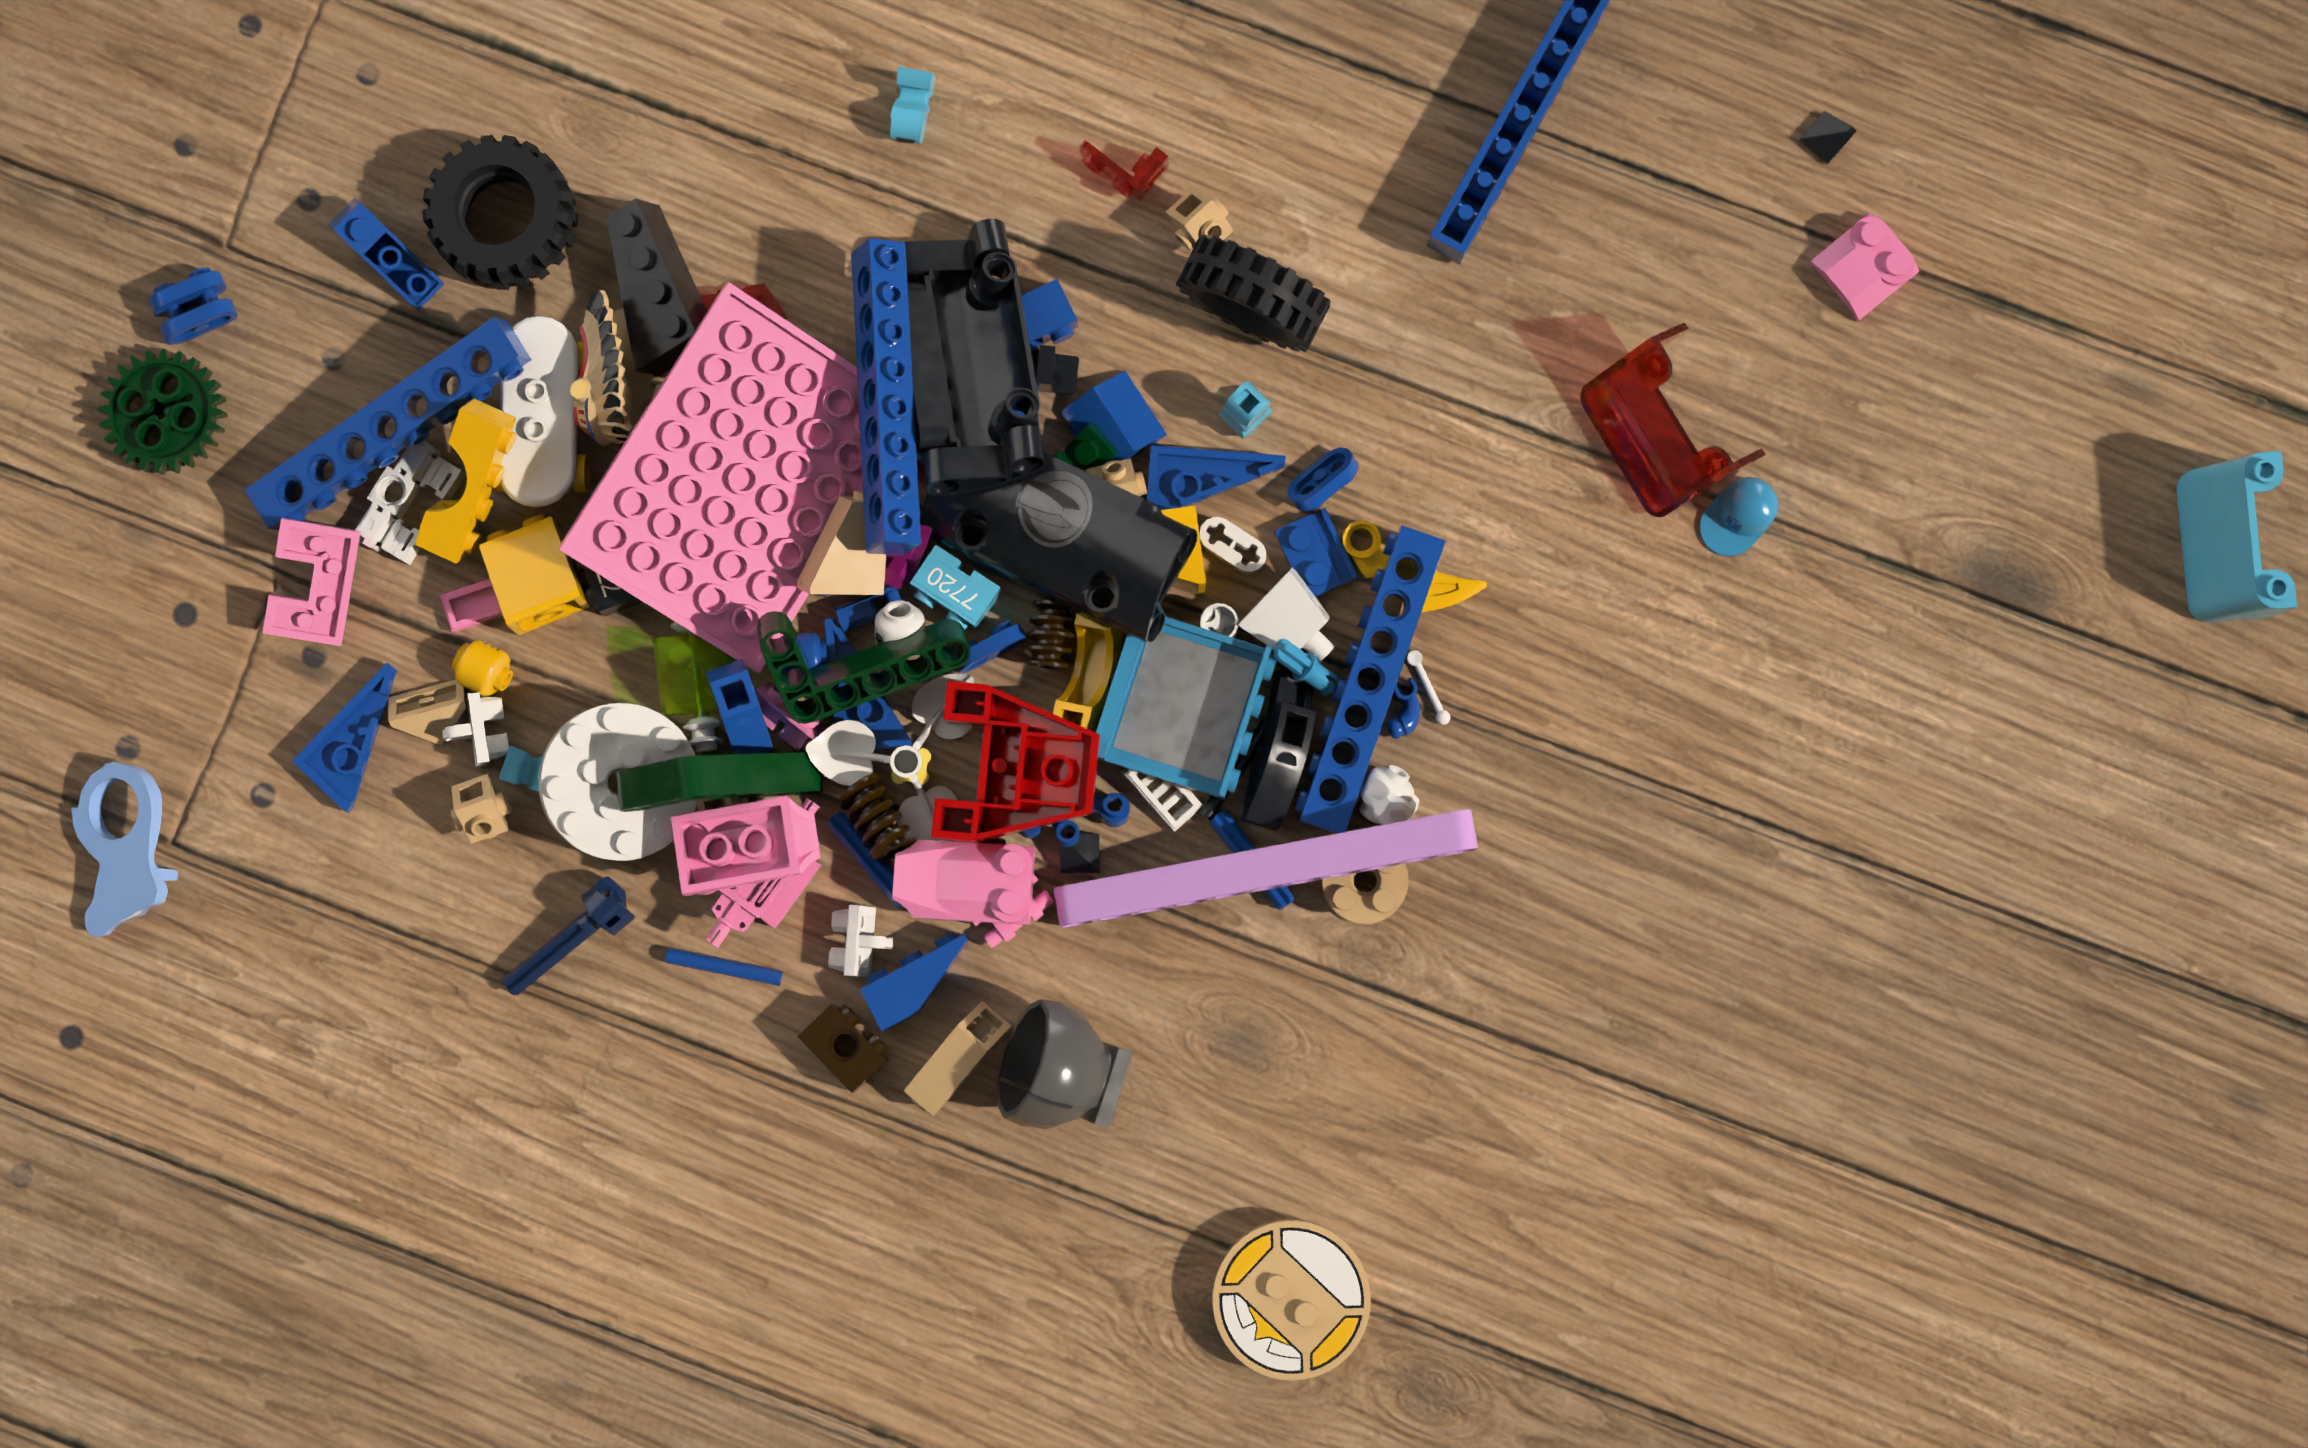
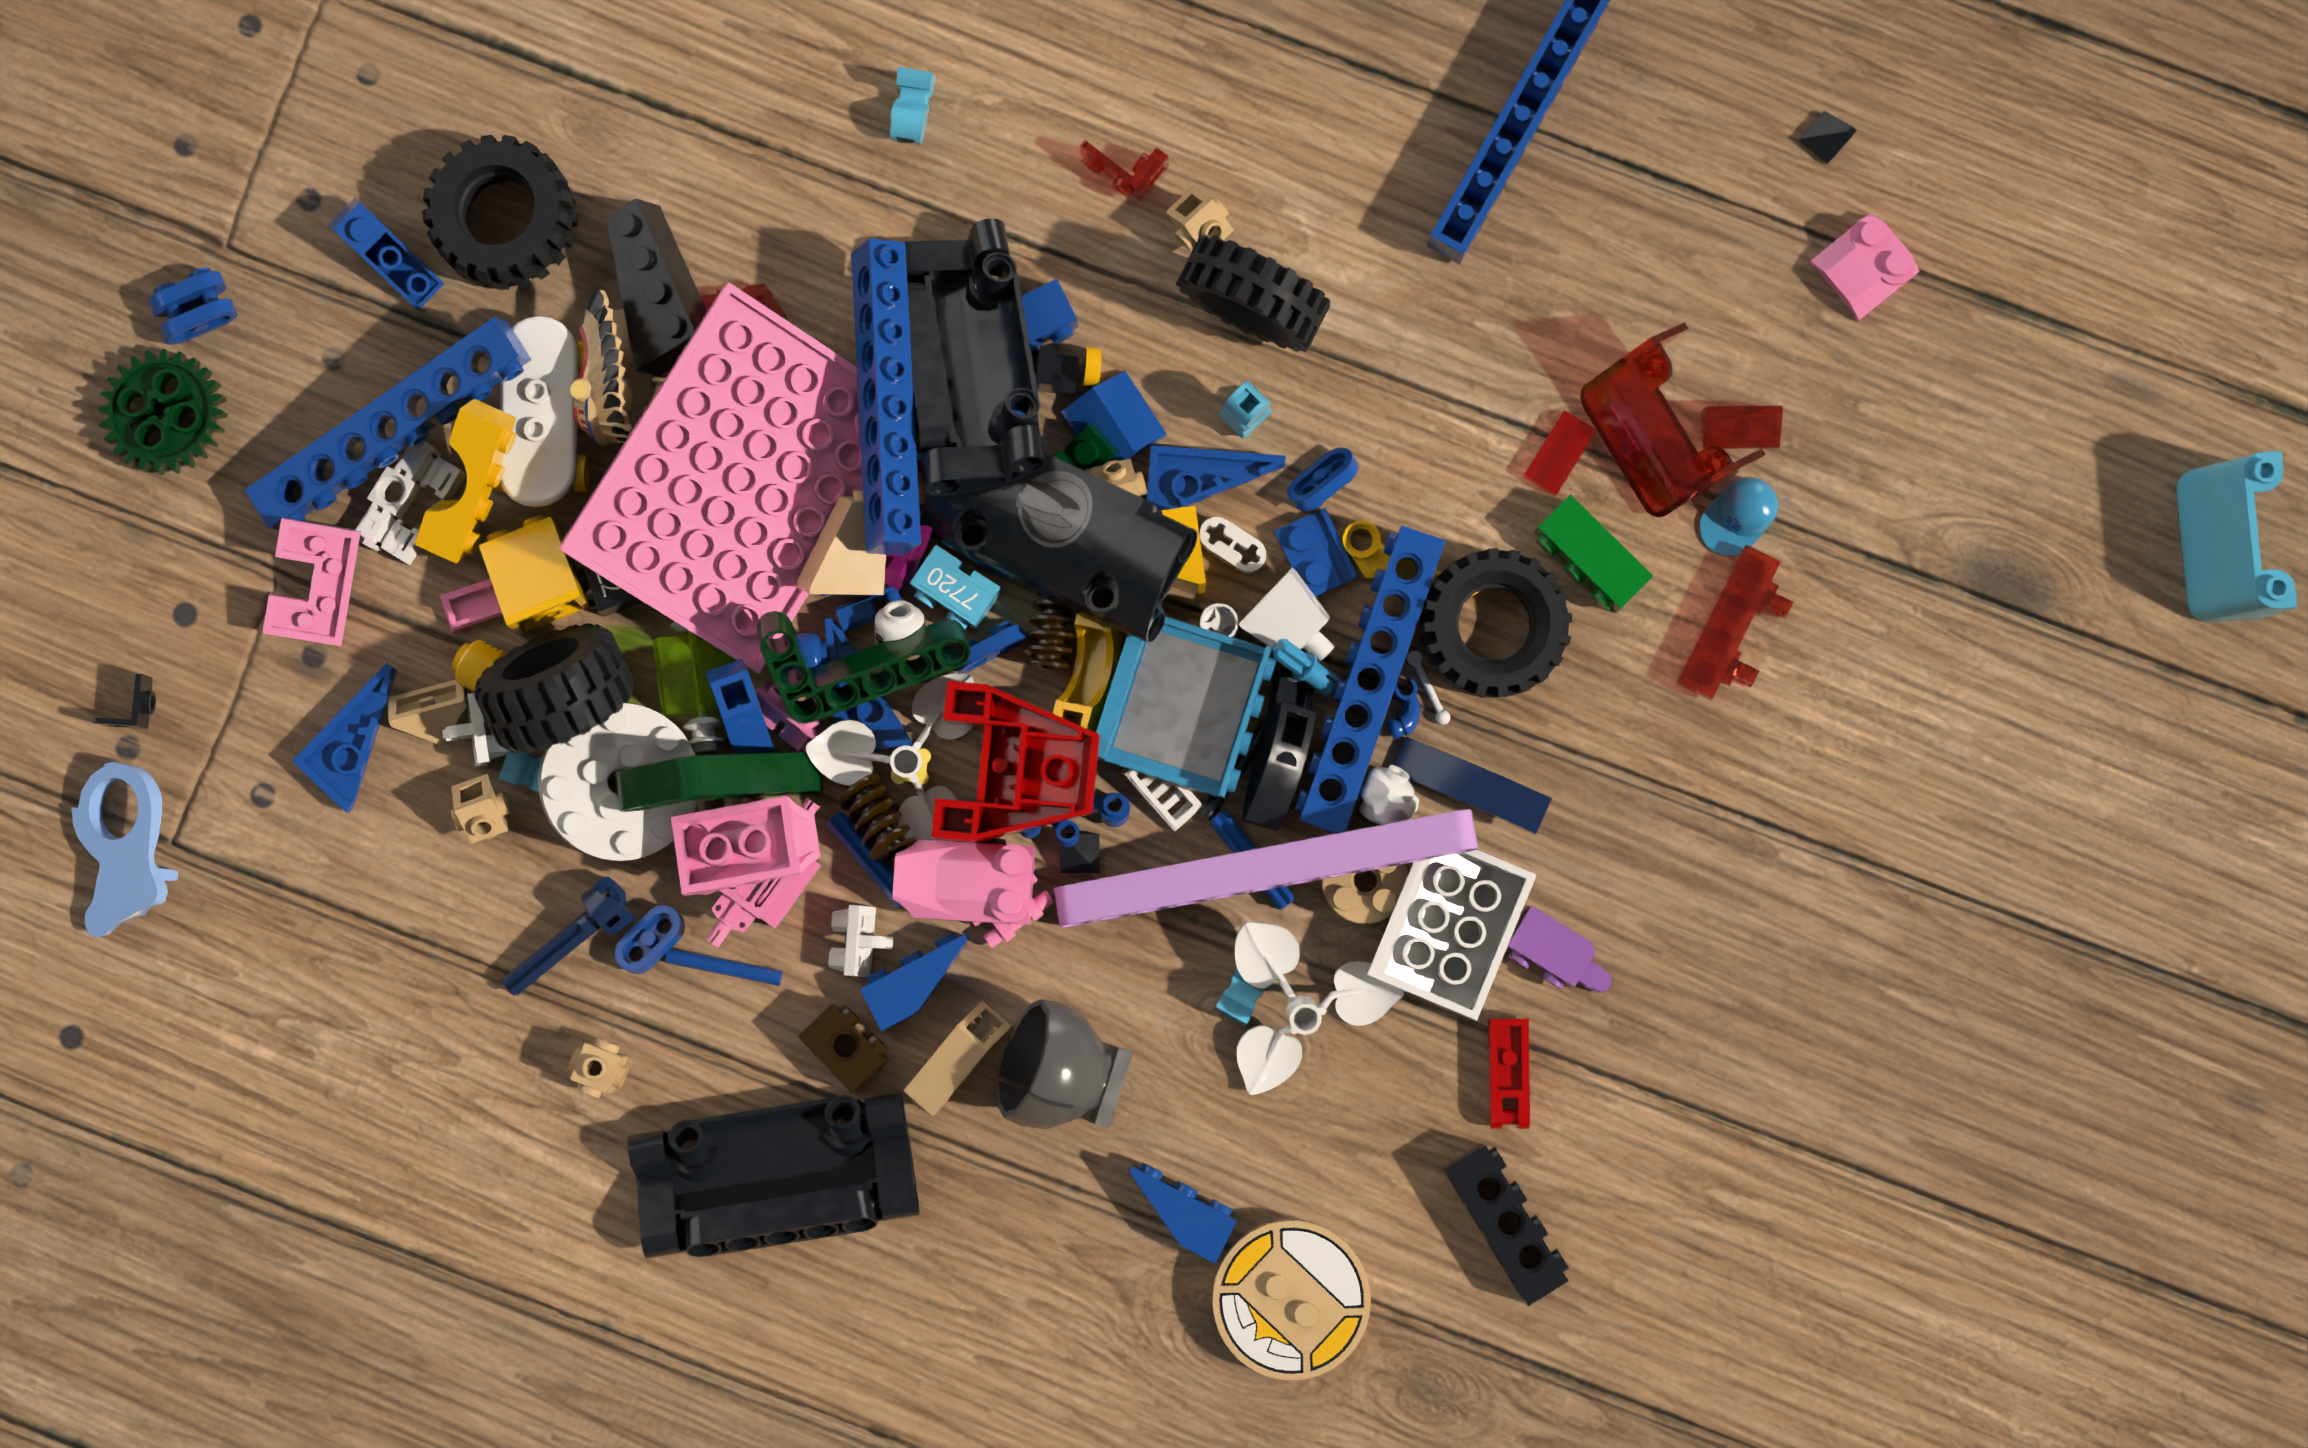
none -> black bracket [93,674,156,729]
none -> black tyre [474,623,634,753]
none -> tan brick [568,1038,629,1098]
none -> blue plate [615,905,685,974]
none -> black panel [627,1093,919,1259]
none -> yellow tile [1082,347,1102,386]
none -> blue slope [1129,1162,1237,1264]
none -> medium azure leg [1214,969,1265,1026]
none -> white plant [1234,921,1404,1095]
none -> white slope [1367,850,1537,1021]
none -> dark blue slope [1393,737,1552,835]
none -> black tyre [1419,548,1572,698]
none -> black brick [1442,1143,1569,1306]
none -> red plate [1488,1019,1530,1129]
none -> medium lavender hinge [1507,906,1613,993]
none -> clear red tile [1523,410,1597,497]
none -> green brick [1534,494,1653,613]
none -> clear red hinge [1676,545,1794,701]
none -> clear red slope [1701,405,1783,449]

